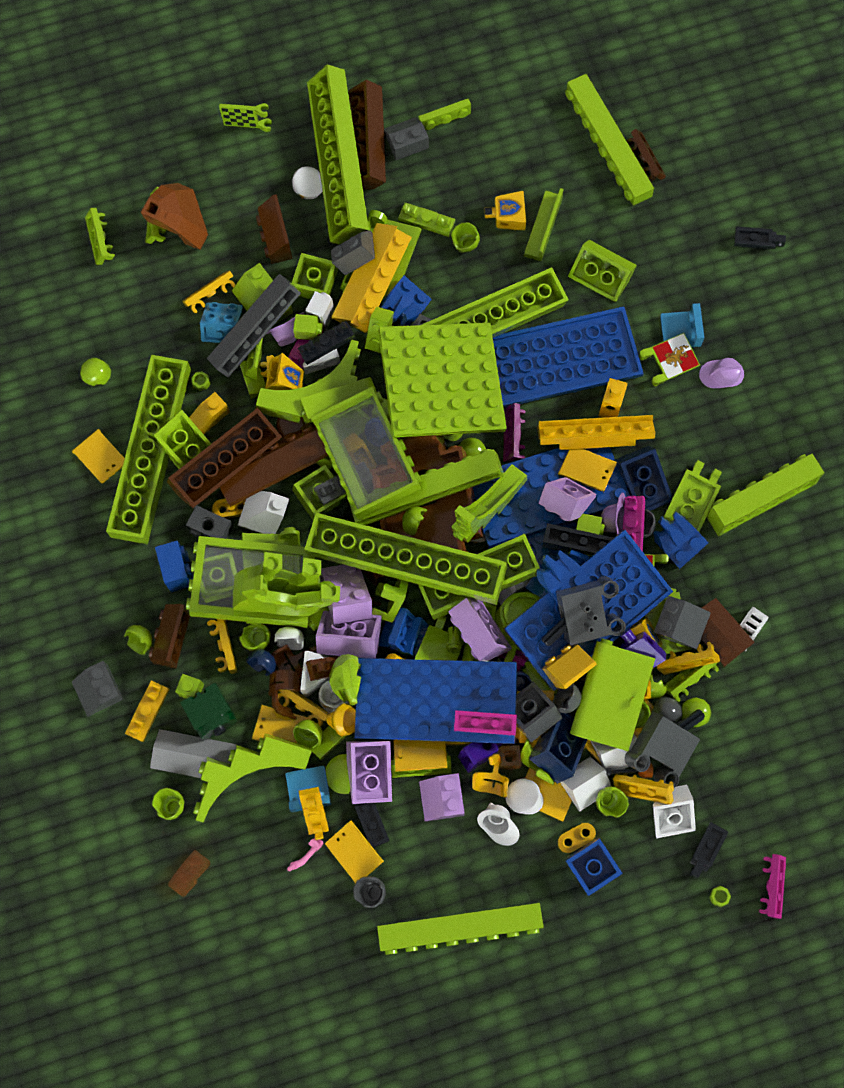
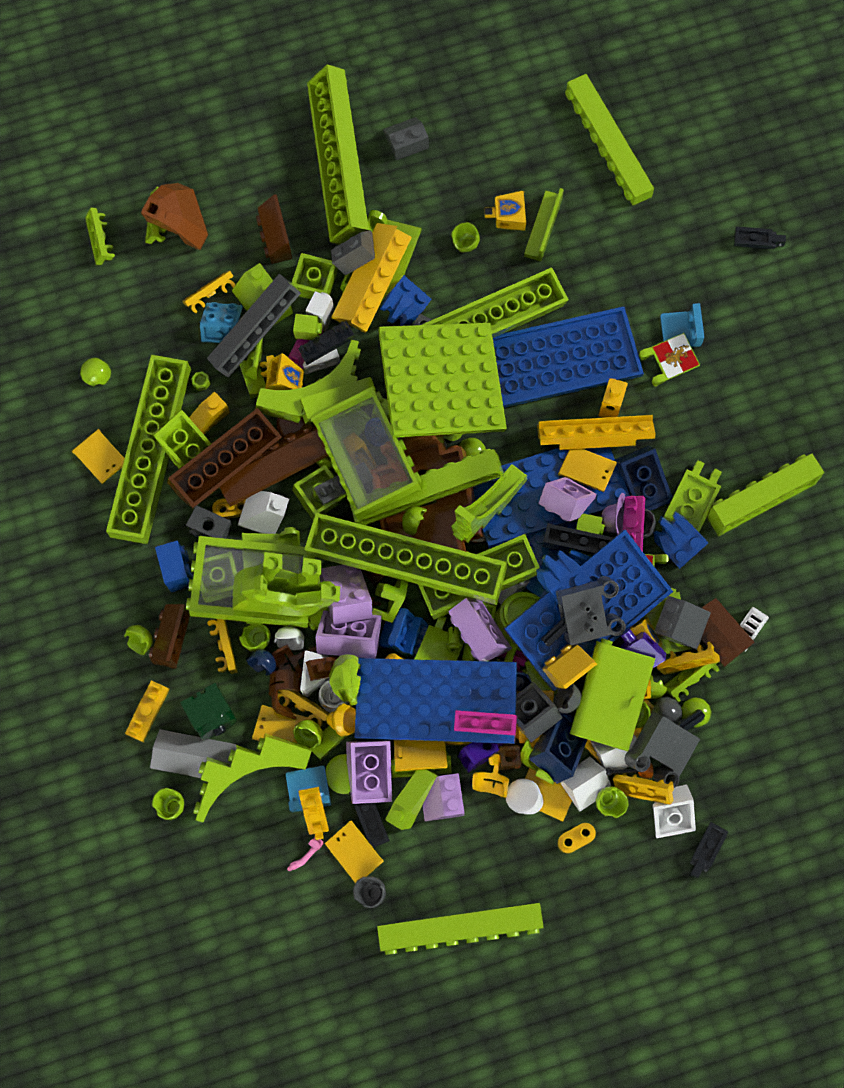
dark grey slope [72,661,123,717] -> none
clear orange slope [168,850,210,897] -> none
lime brick [175,674,204,699] -> none
lime flag [219,103,272,132] -> none
lavender piece [266,312,305,346] -> none
white piece [292,167,323,199] -> none
reddish brown slope [348,79,386,190] -> none
lime brick [365,307,394,353] -> none
lime plate [398,203,455,237] -> none
lime plate [419,99,471,130] -> none
white piece [477,803,520,846] -> none
magenta plate [503,403,526,463] -> none
blue brick [565,837,623,896] -> none
lime slope [568,240,637,302] -> none
reddish brown plate [626,129,666,182] -> none
lavender piece [699,358,744,388] -> none
lime tile [709,886,731,907] -> none
dark pink plate [759,854,786,919] -> none
none -> lime slope [385,770,437,830]

